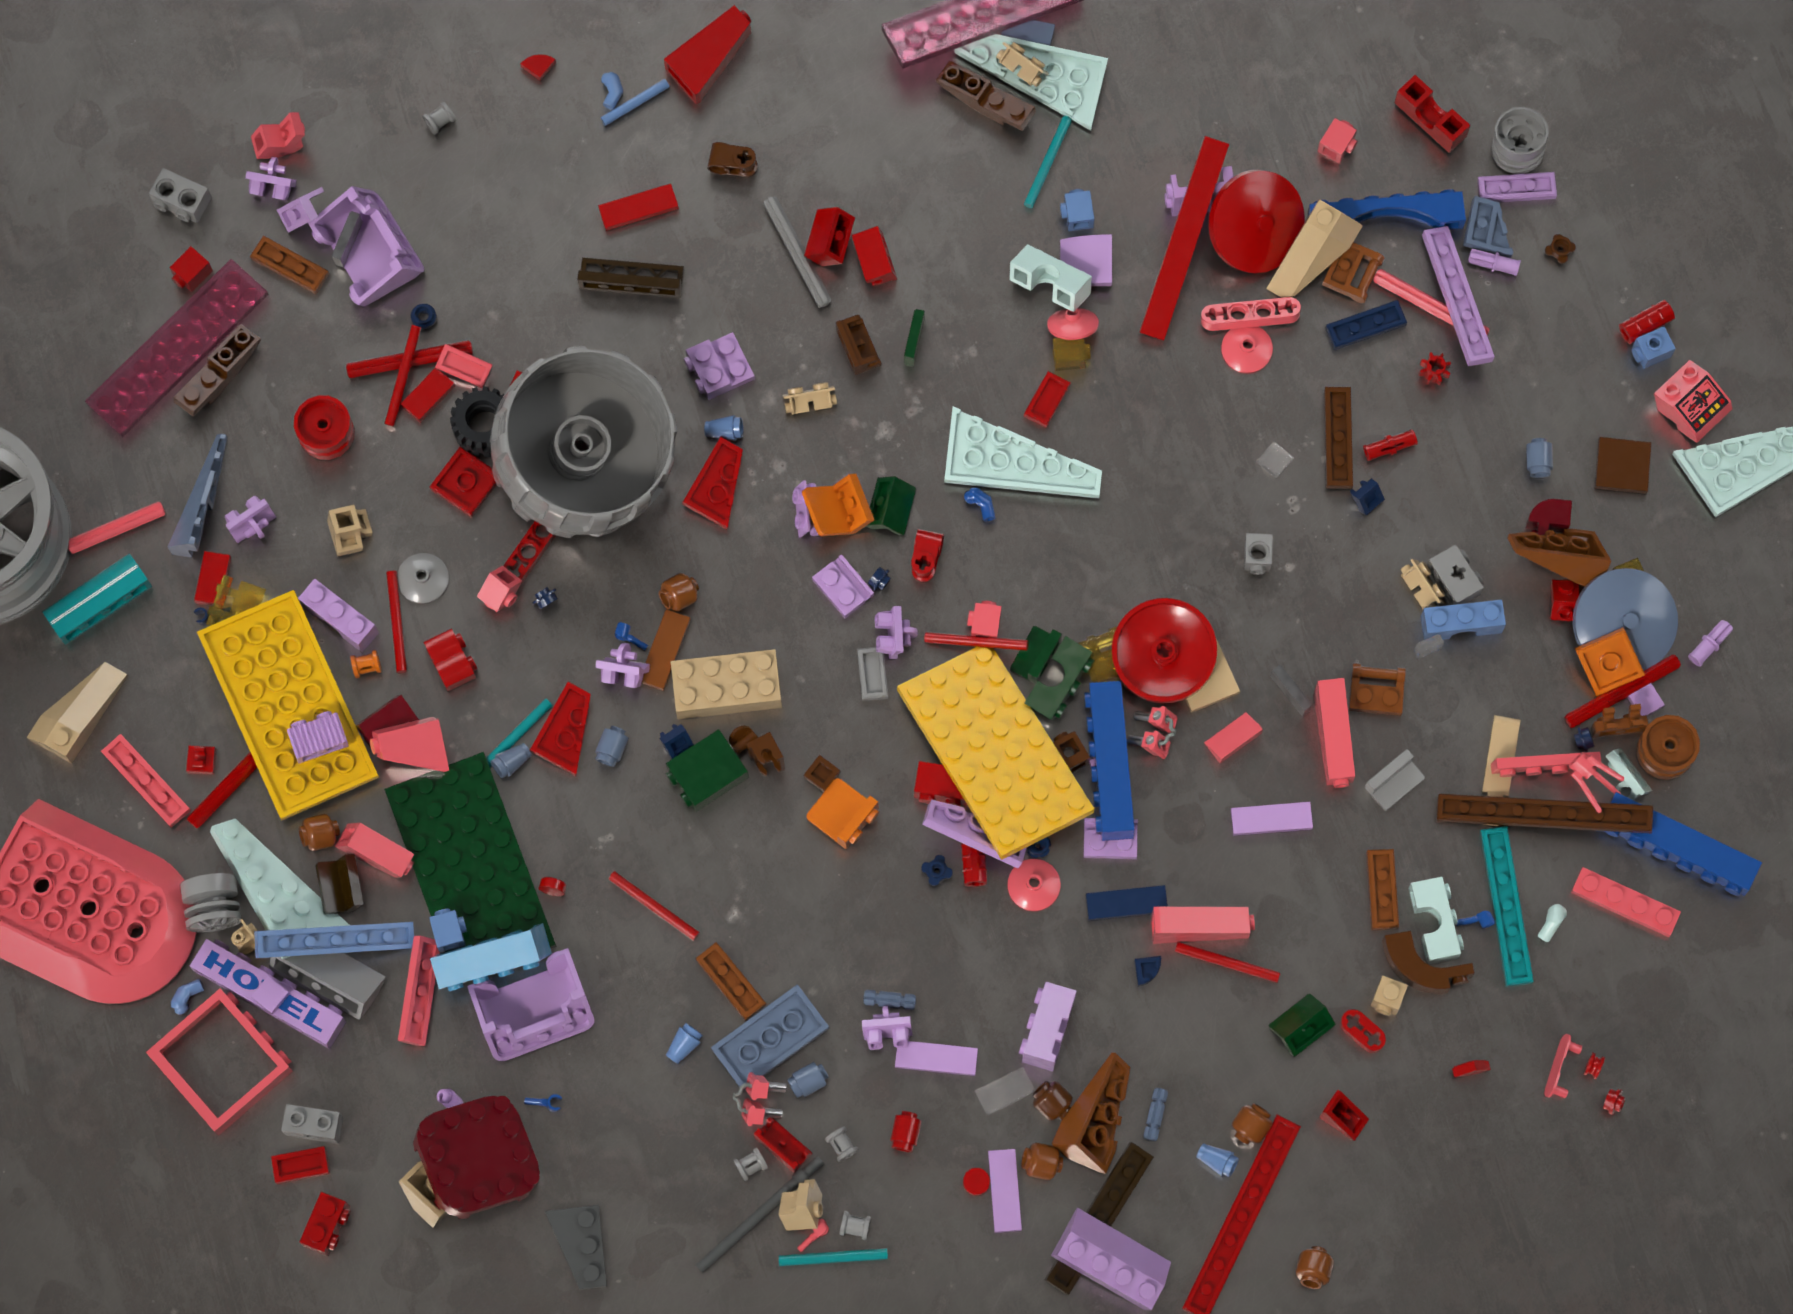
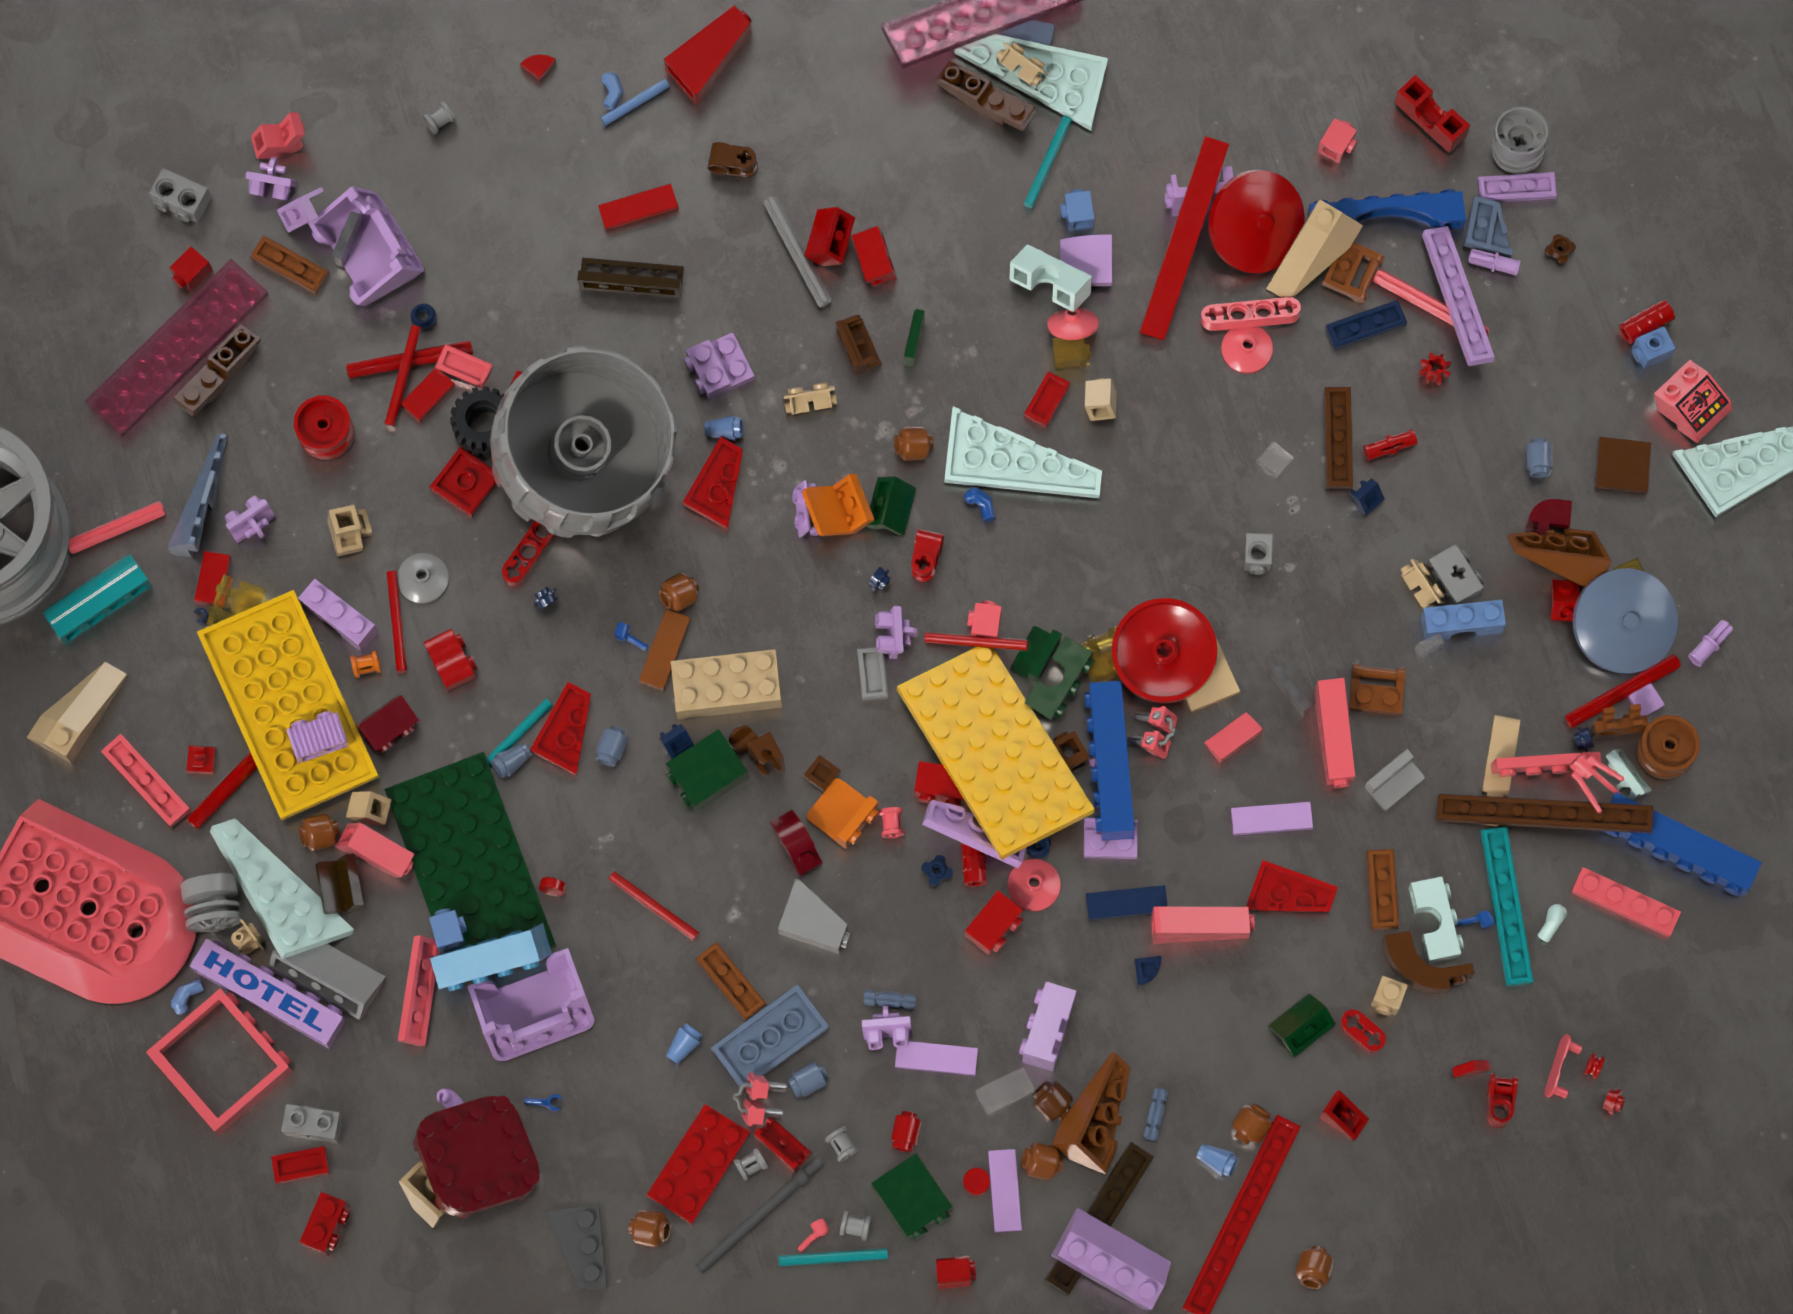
lavender tile [251,976,290,1014] -> none
medium blue plate [254,922,414,958] -> none
coral slope [370,717,449,772] -> none
coral brick [477,565,522,612] -> none
lavender hips [596,643,650,688] -> none
tan brick [779,1179,823,1231] -> none
lavender plate [812,554,874,618] -> none
red bar [1175,942,1280,983] -> none
orange tile [1575,627,1645,696] -> none
none -> tan brick [346,791,391,825]
none -> dark orange head [628,1210,671,1247]
none -> red plate [646,1104,751,1225]
none -> dark red brick [769,810,823,876]
none -> light grey slope [778,879,851,954]
none -> dark green brick [871,1153,953,1241]
none -> coral bush [879,807,905,838]
none -> dark orange head [894,427,934,461]
none -> red brick [936,1256,976,1290]
none -> red brick [964,890,1024,956]
none -> tan brick [1085,378,1117,421]
none -> red wing [1246,860,1338,912]
none -> red piece [1487,1073,1518,1128]

